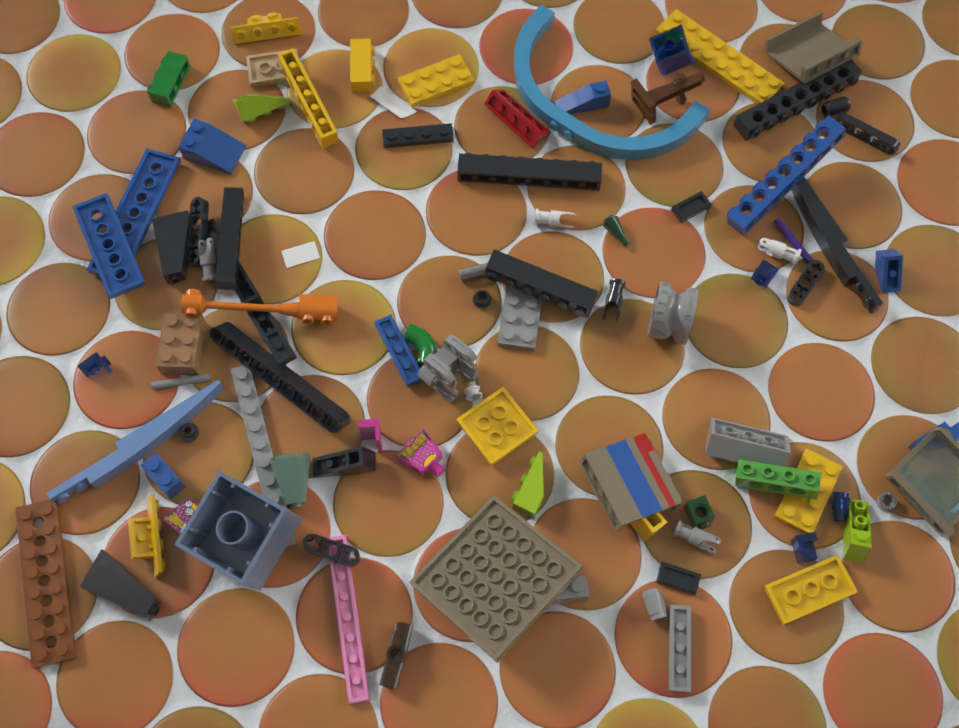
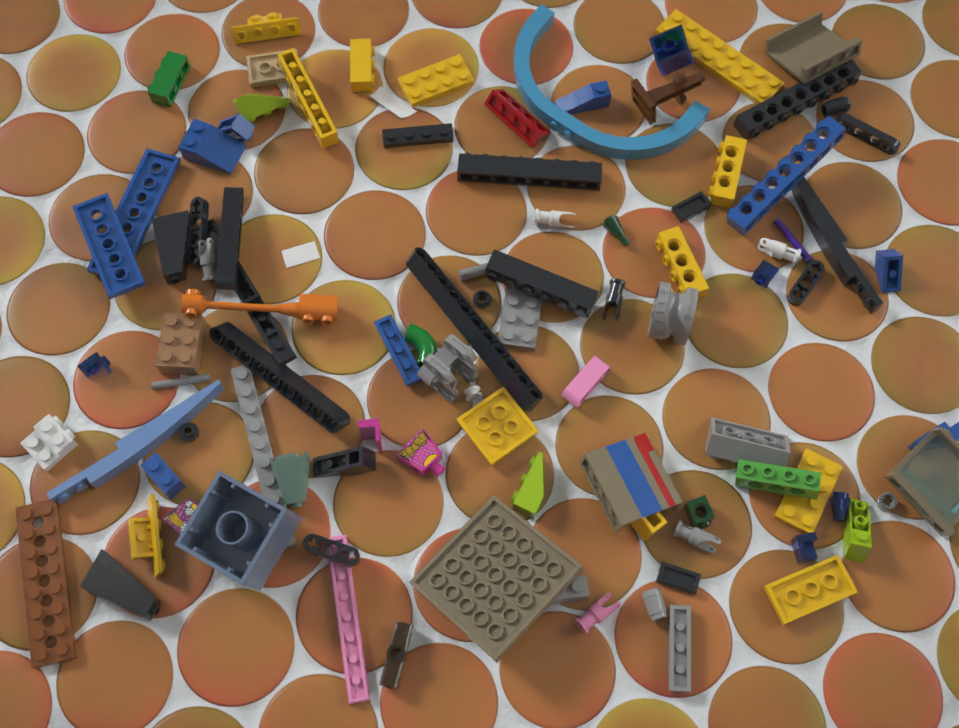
none -> white plate [20,414,78,471]
none -> blue slope [217,114,255,142]
none -> black beam [405,247,543,412]
none -> bright pink beam [561,356,611,408]
none -> bright pink piece [575,592,621,635]
none -> yellow brick [655,226,709,299]
none -> yellow brick [708,135,747,209]

